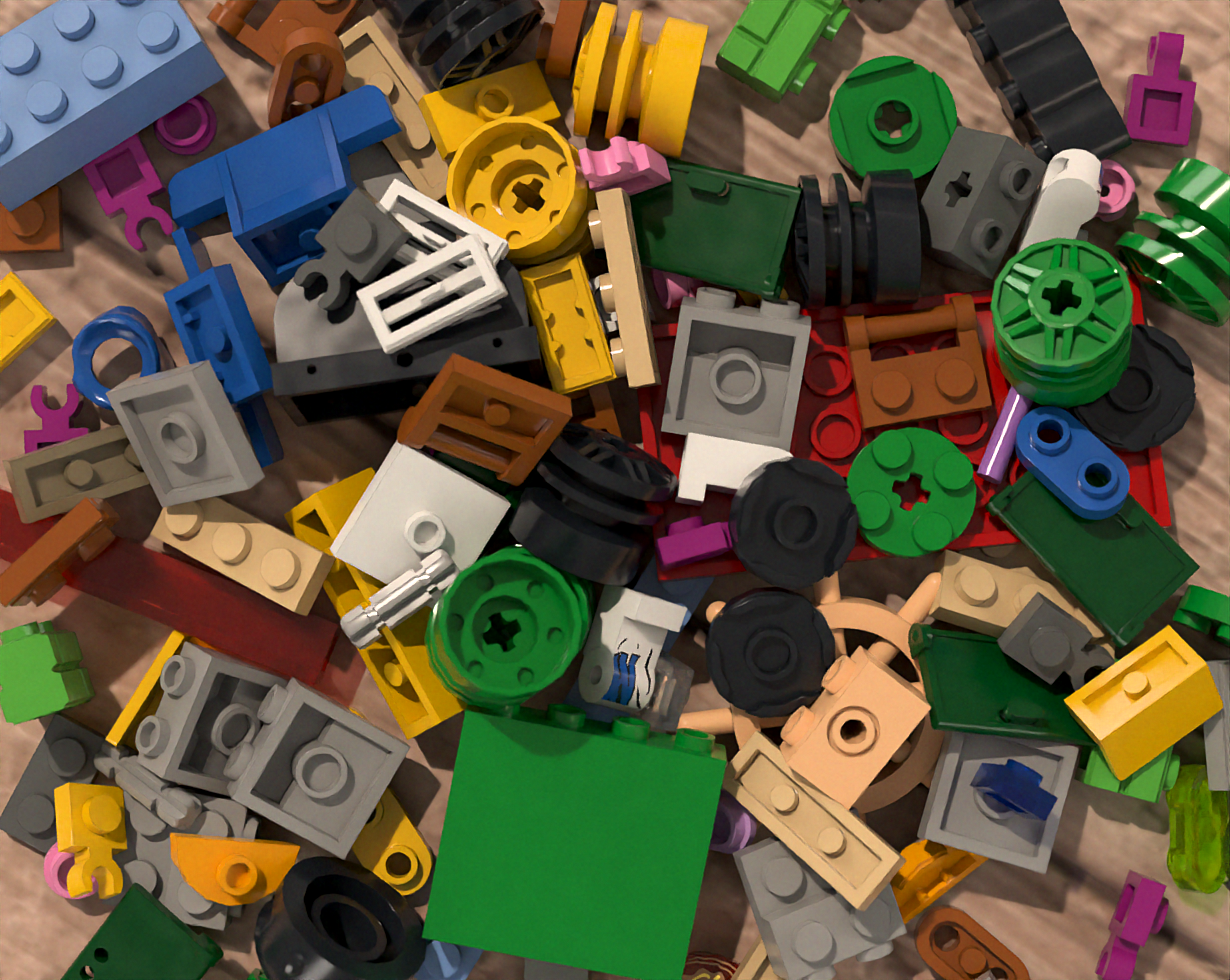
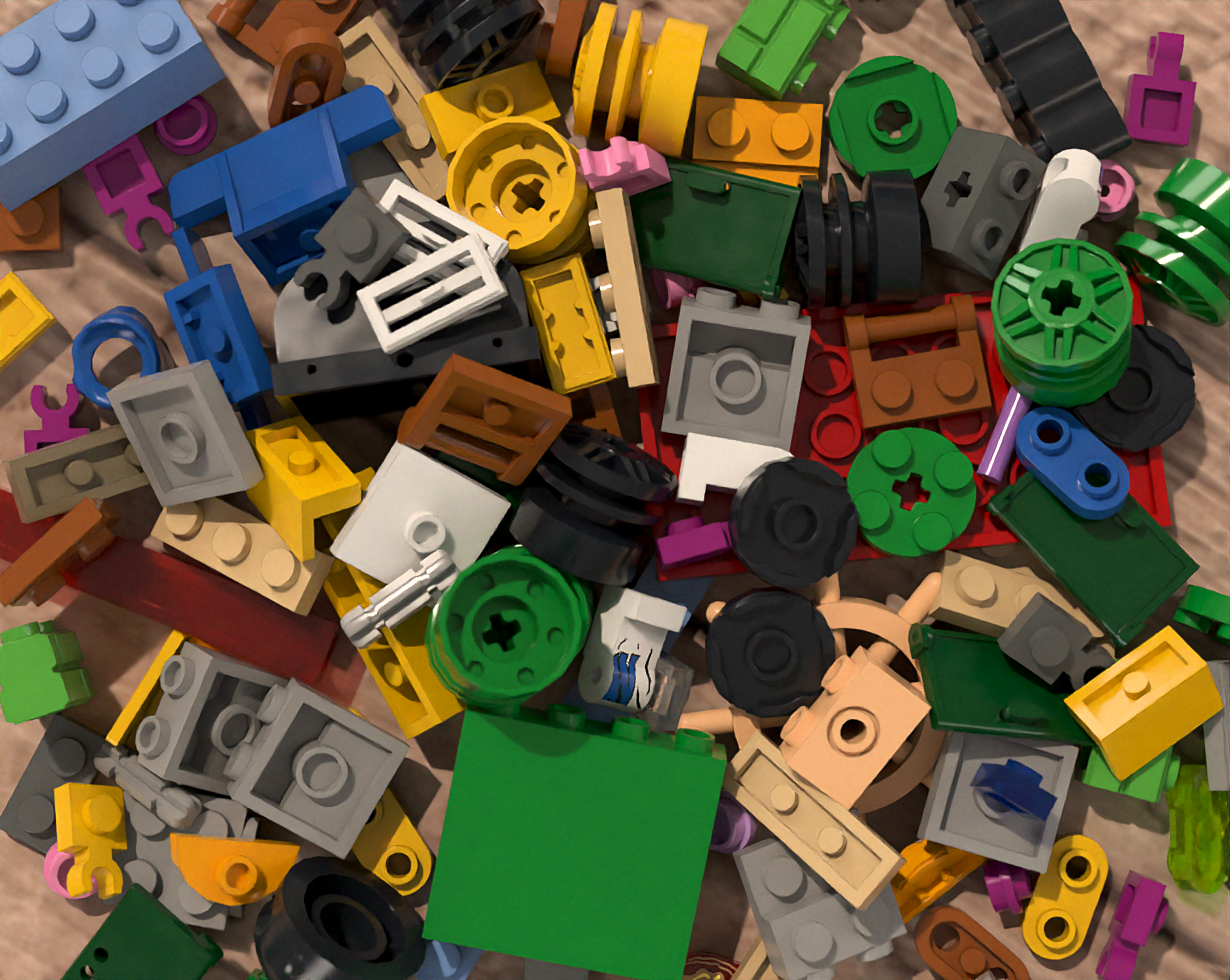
none -> yellow panel [244,415,361,562]
none -> light orange plate [692,96,823,193]
none -> magenta plate [982,860,1033,915]
none -> yellow plate [1019,833,1108,960]

